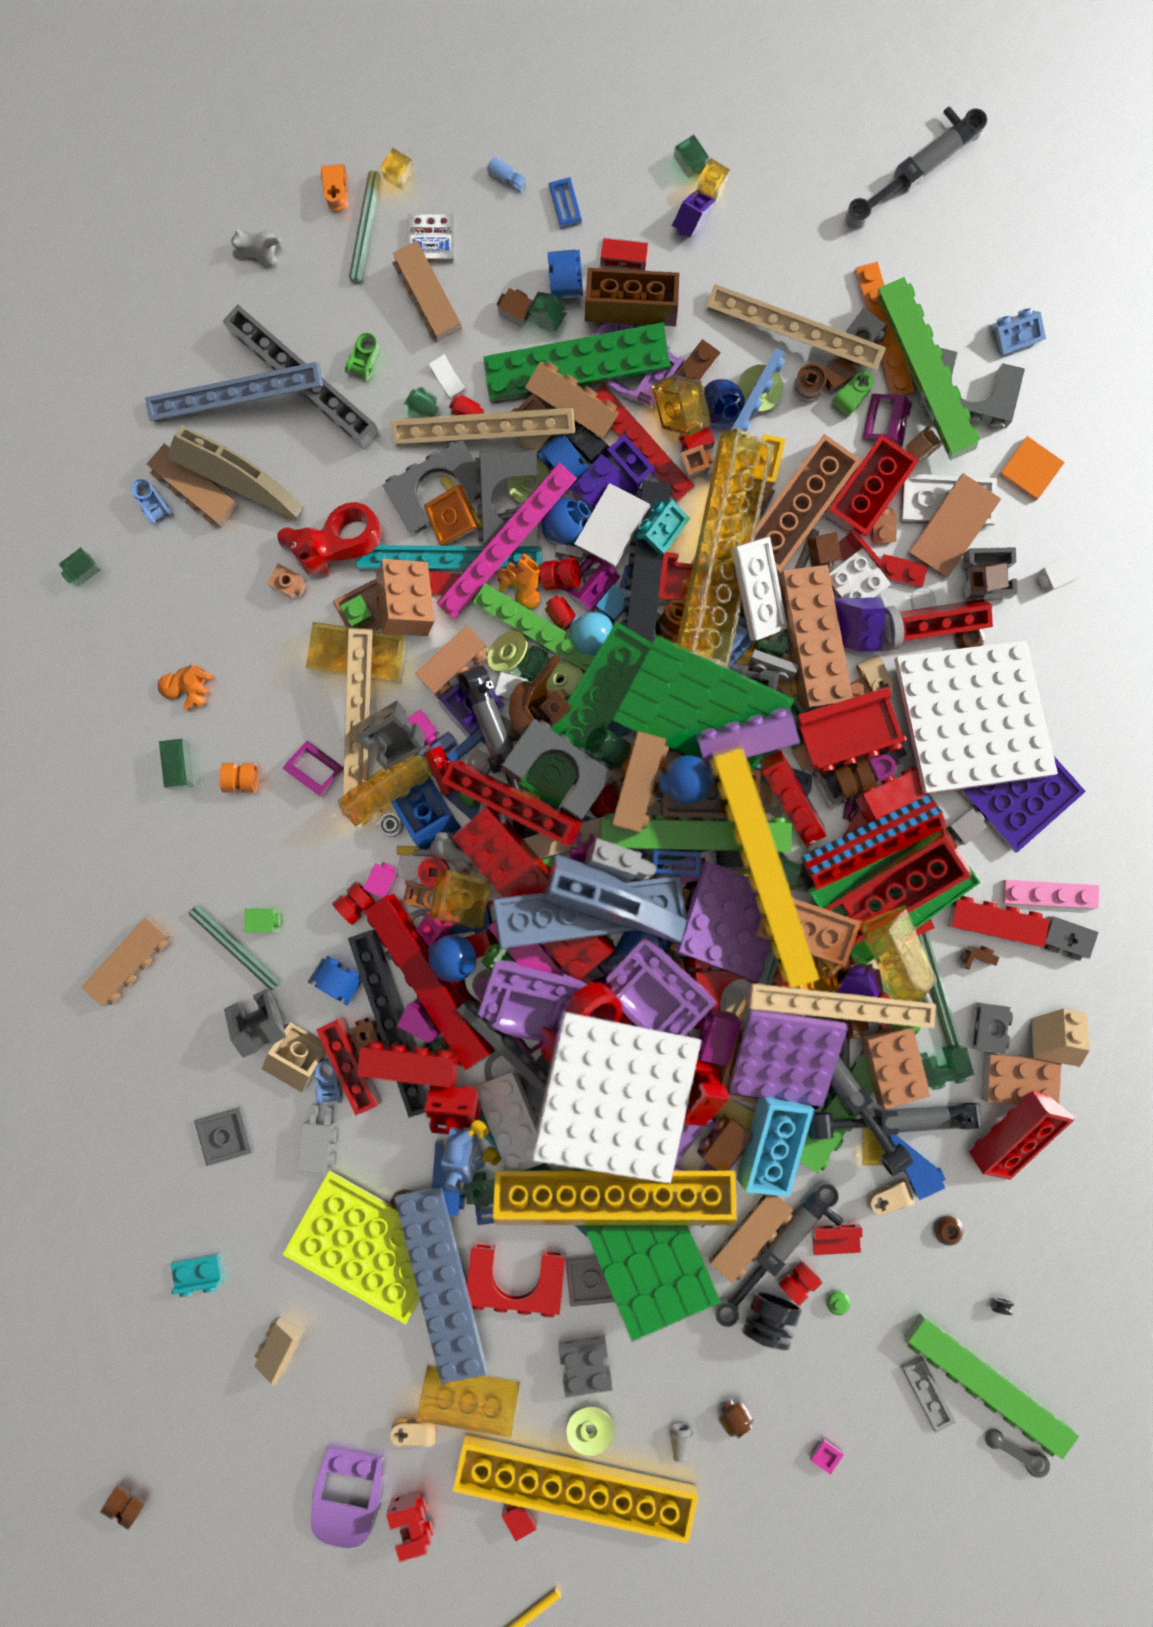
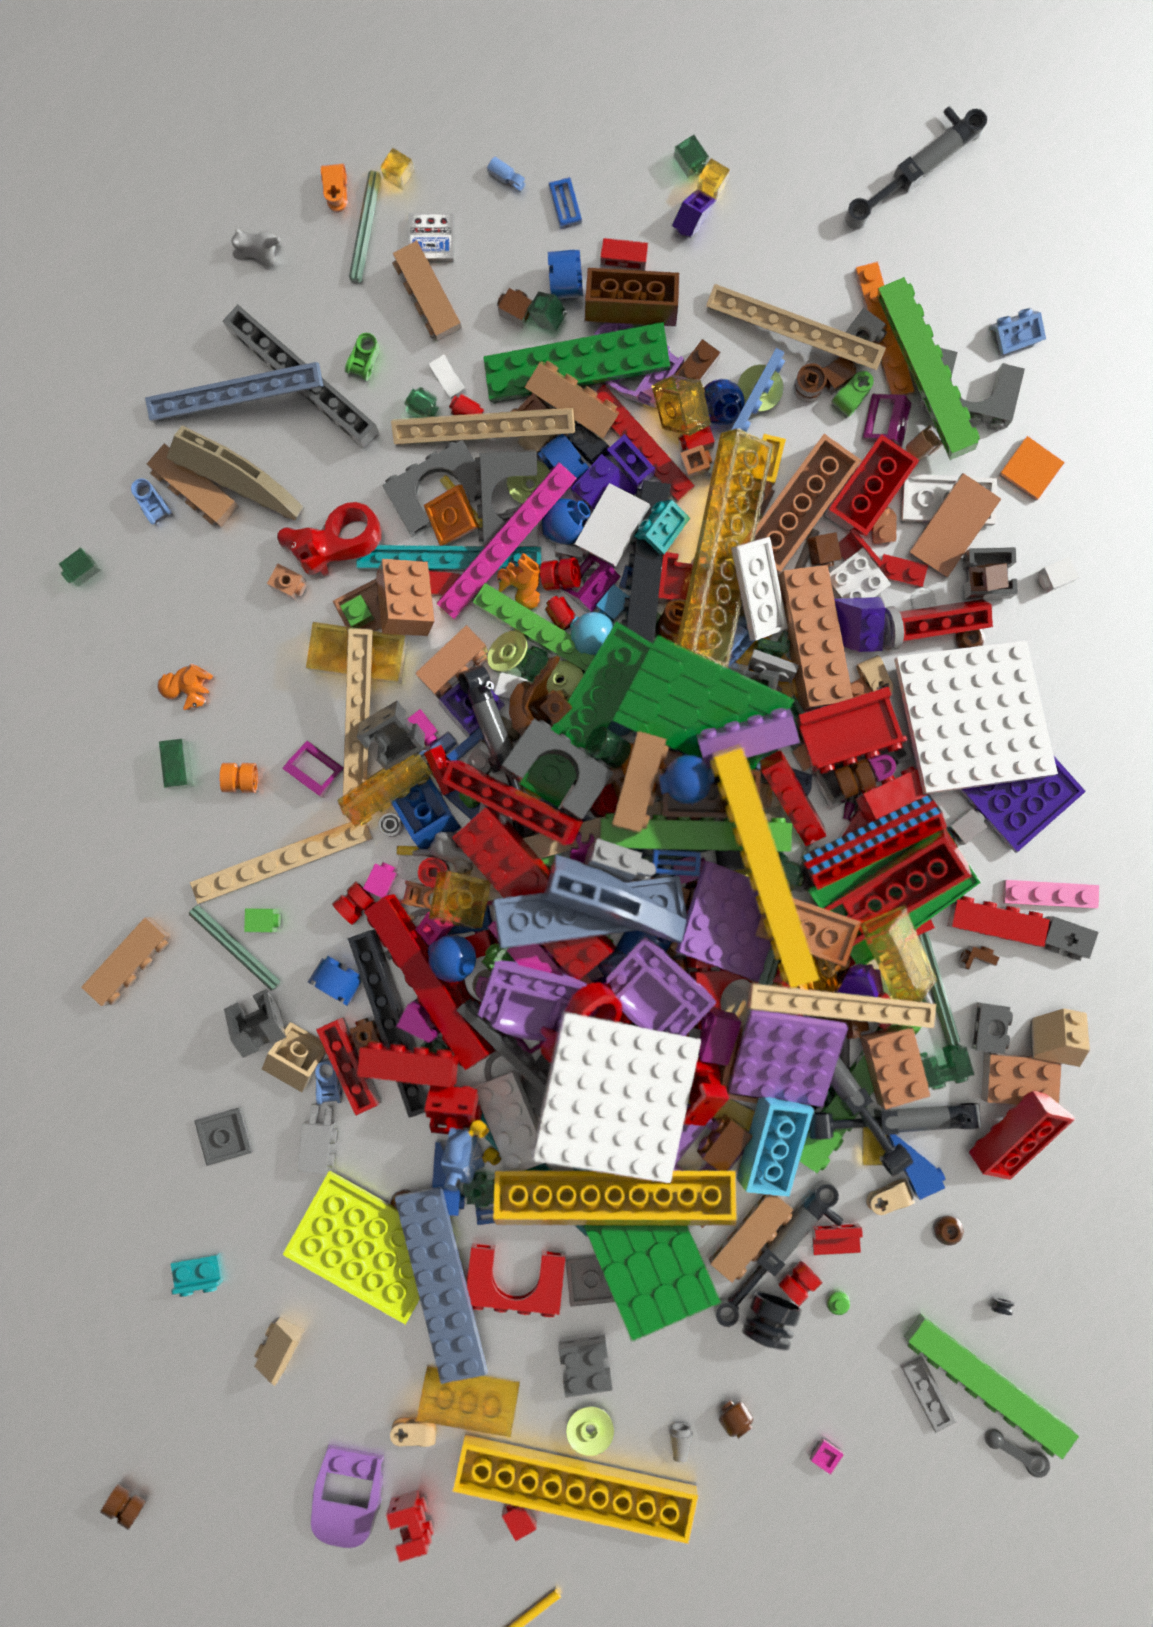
none -> tan plate [190,817,373,904]

